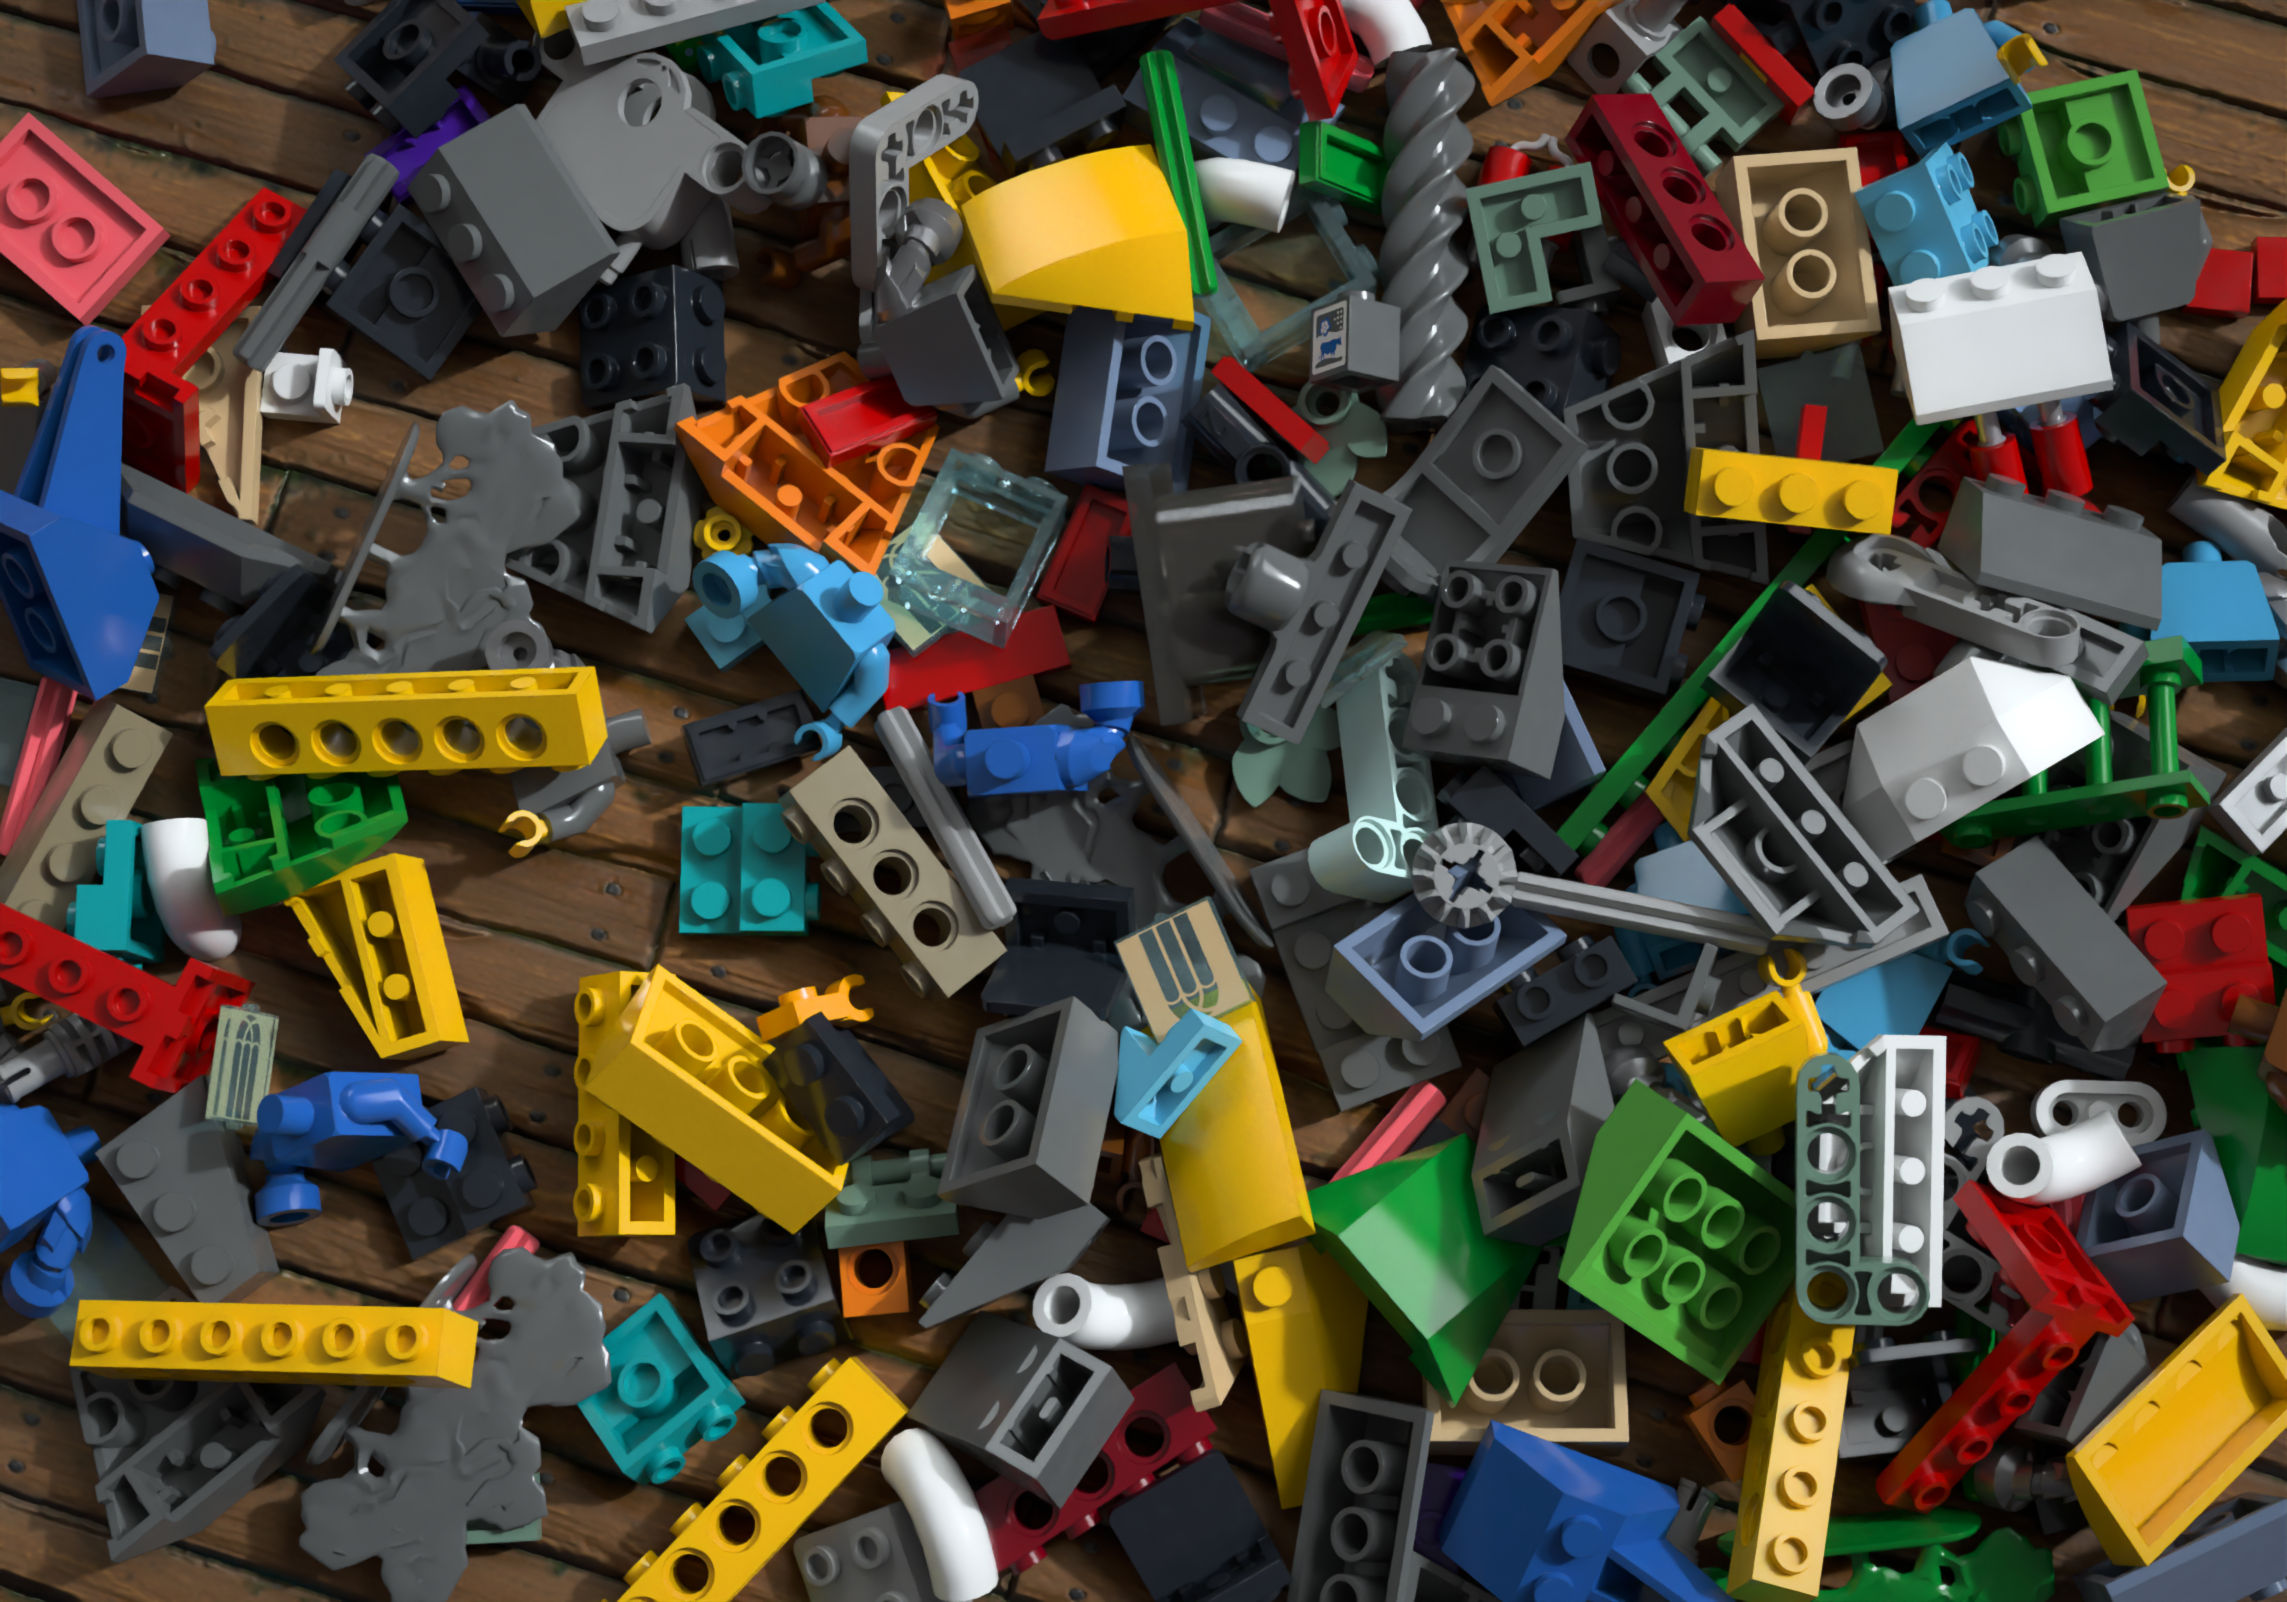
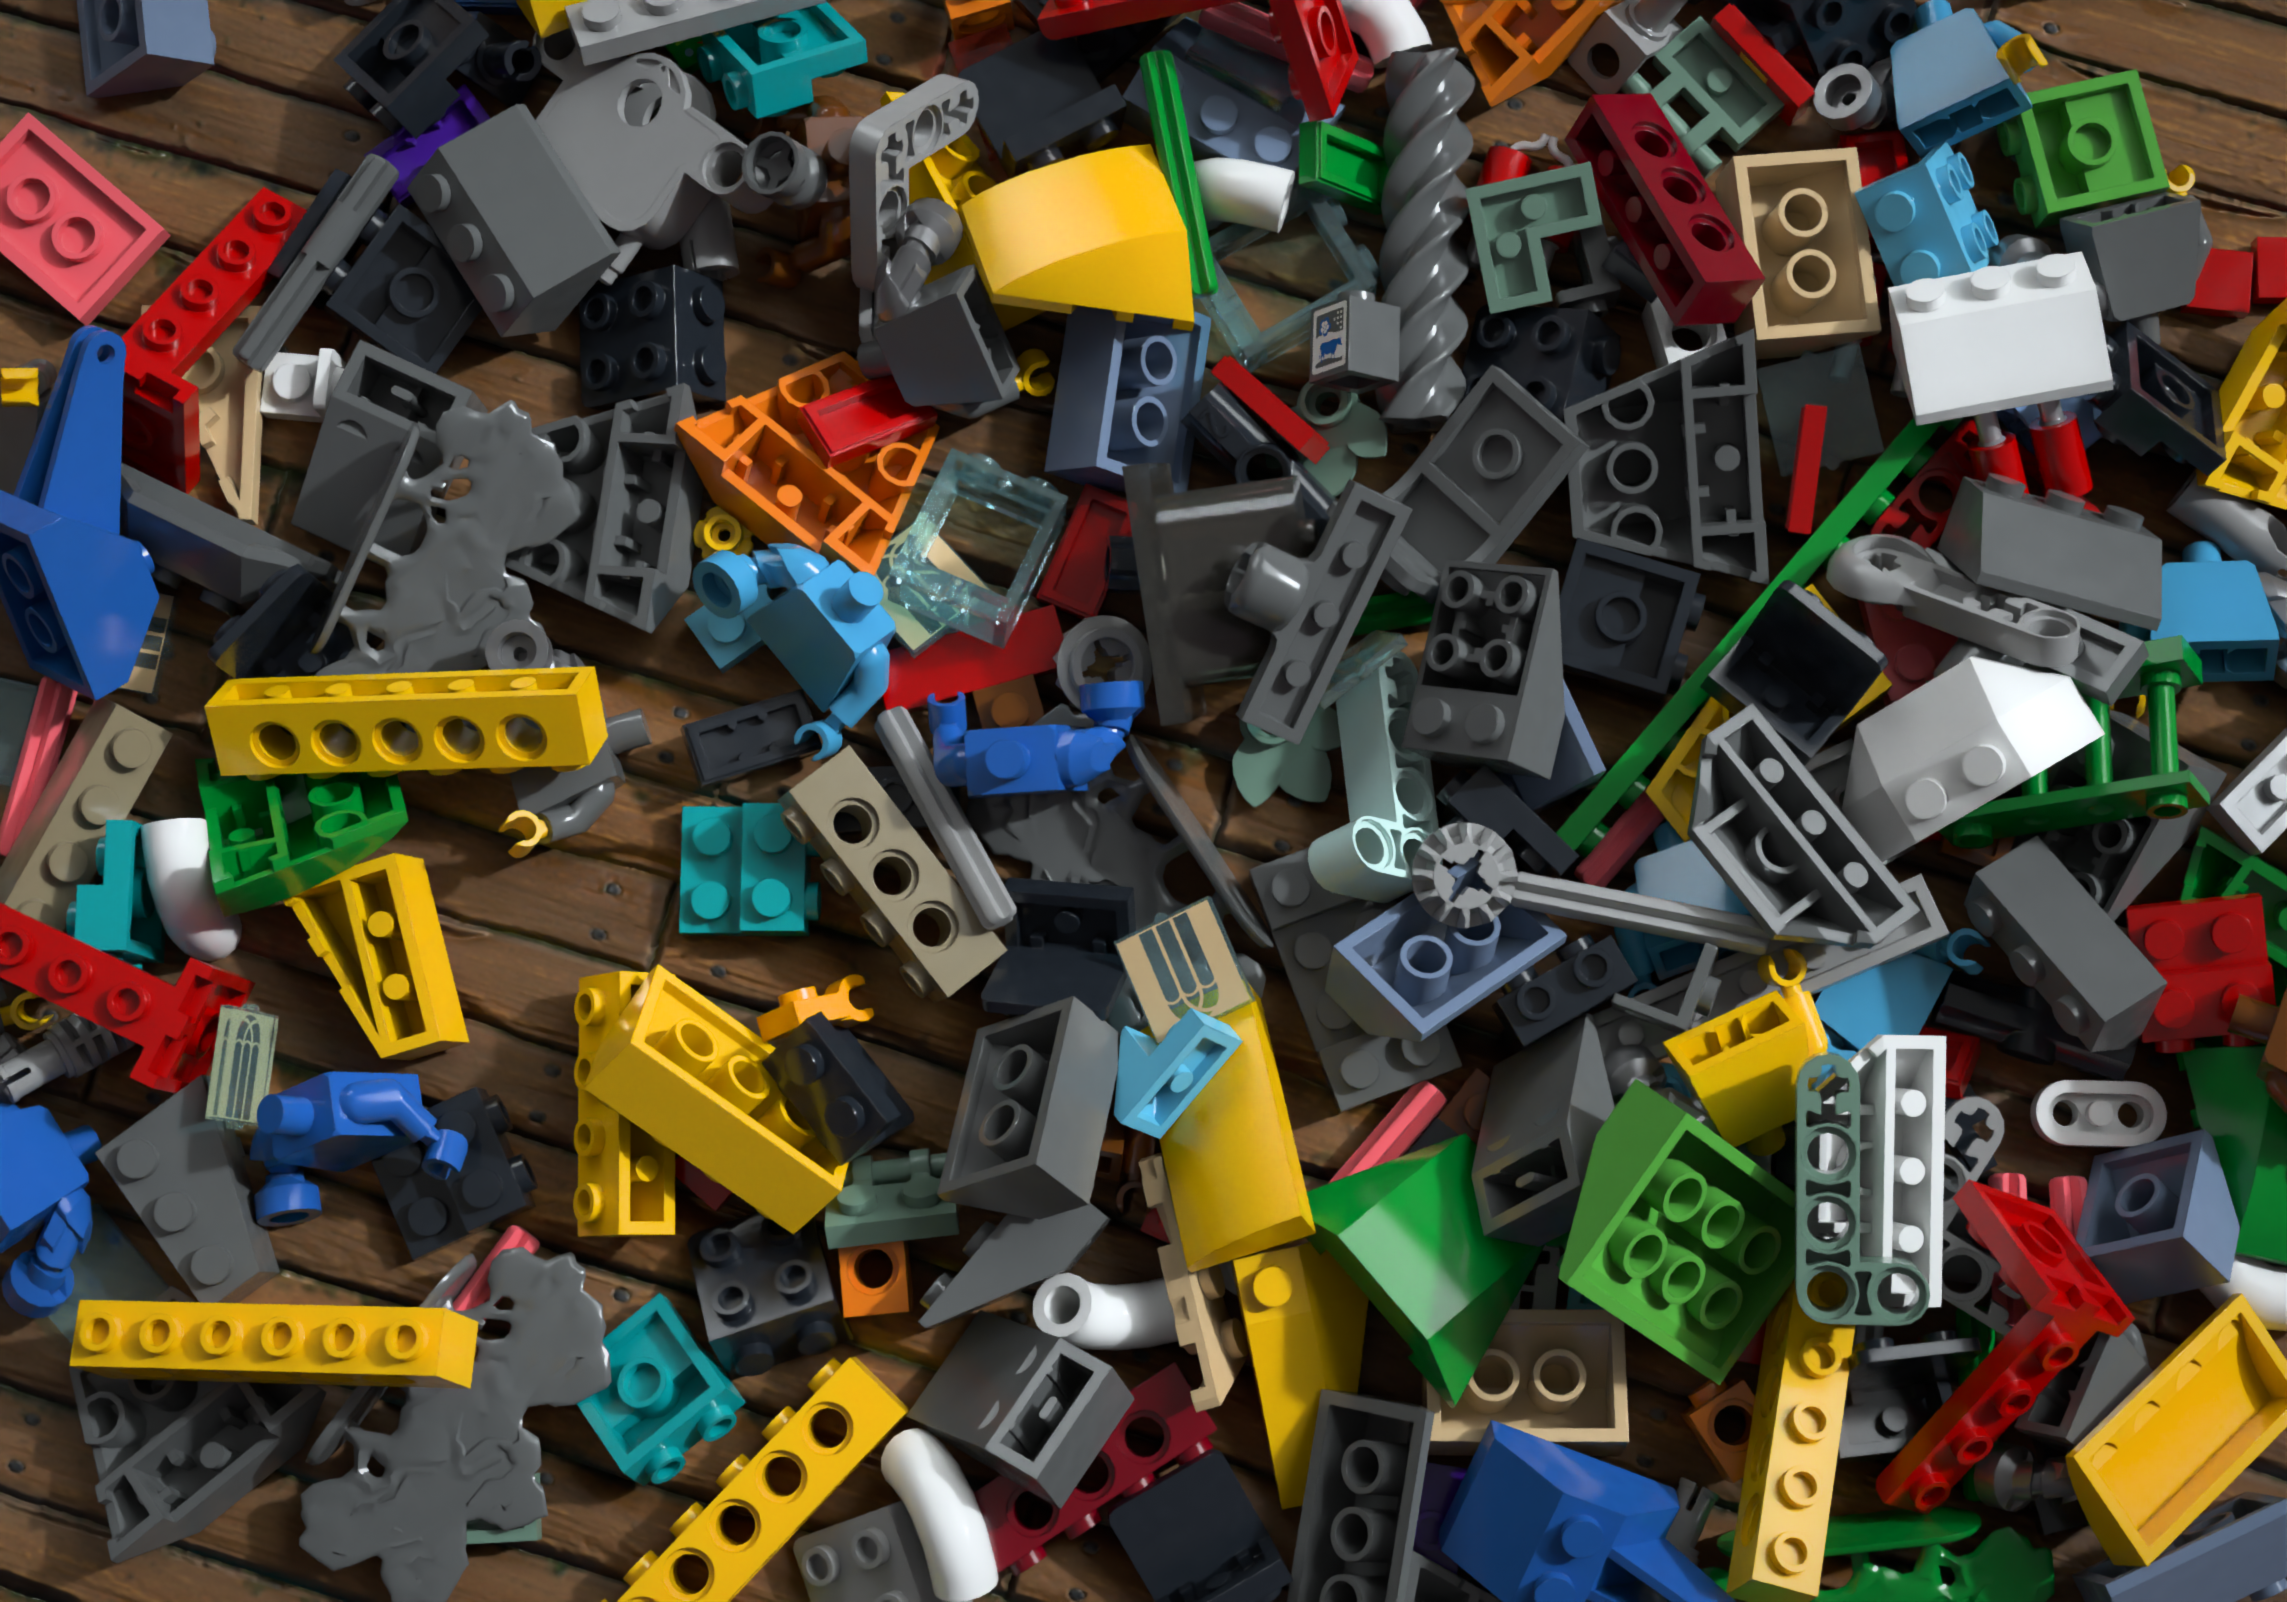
yellow brick [1683,447,1899,535] -> none
white cylinder [1986,1109,2142,1205] -> none
none -> dark grey slope [291,340,488,567]
none -> light grey gear [1053,615,1153,710]

